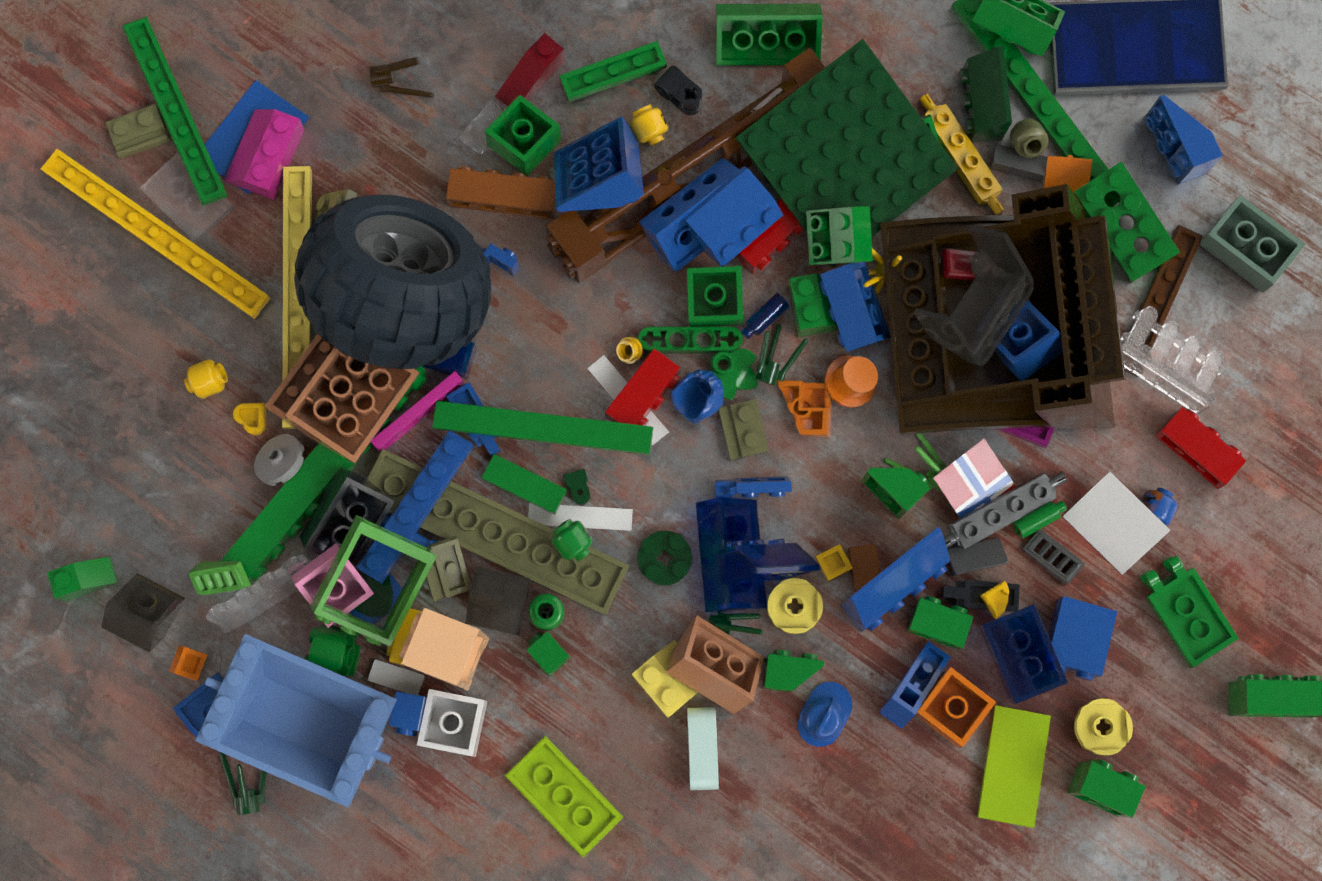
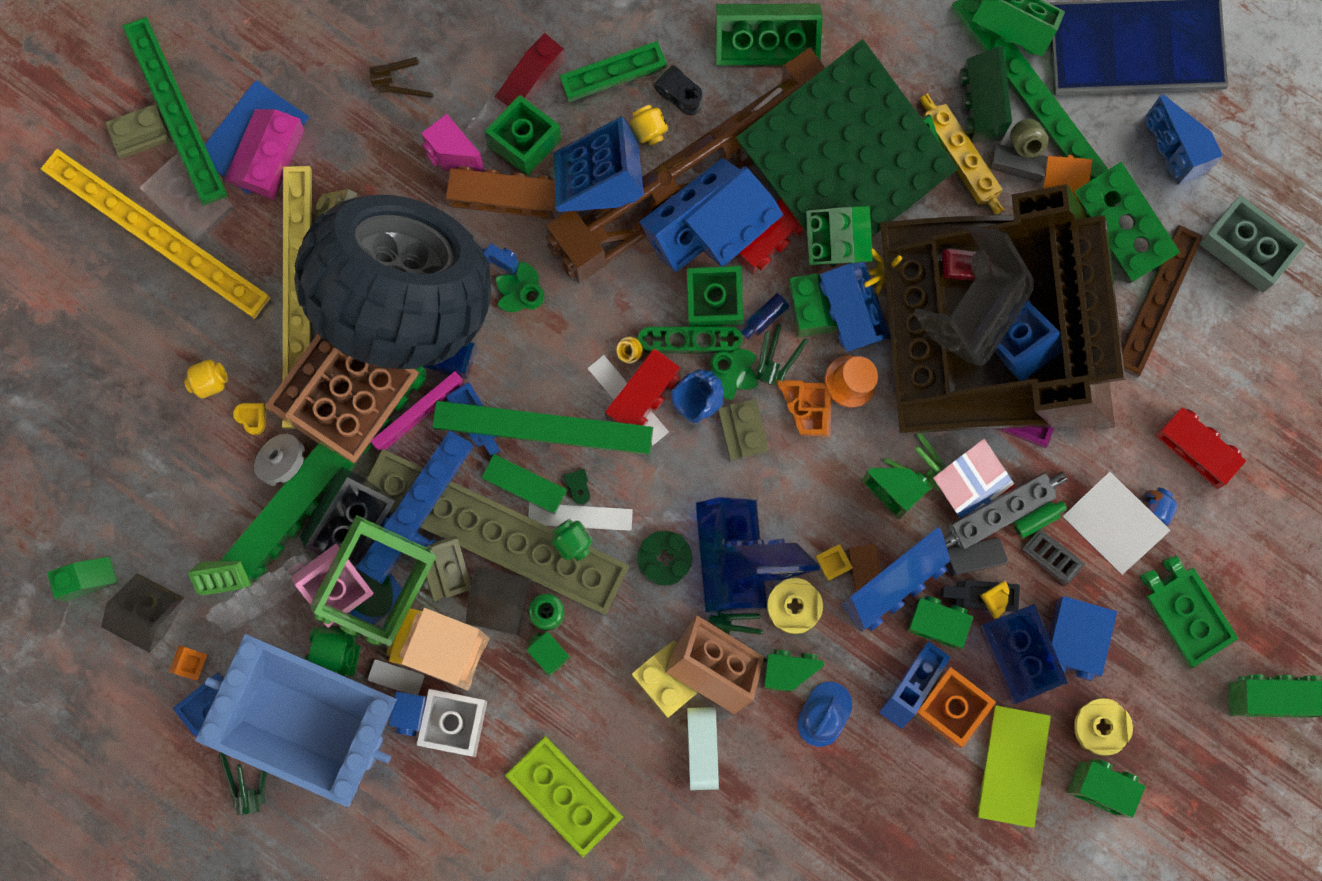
blue hinge [715,476,792,500] -> none
clear fence [1121,306,1226,415] -> none
none -> dark pink slope [421,114,484,172]
none -> green plate [496,262,545,313]

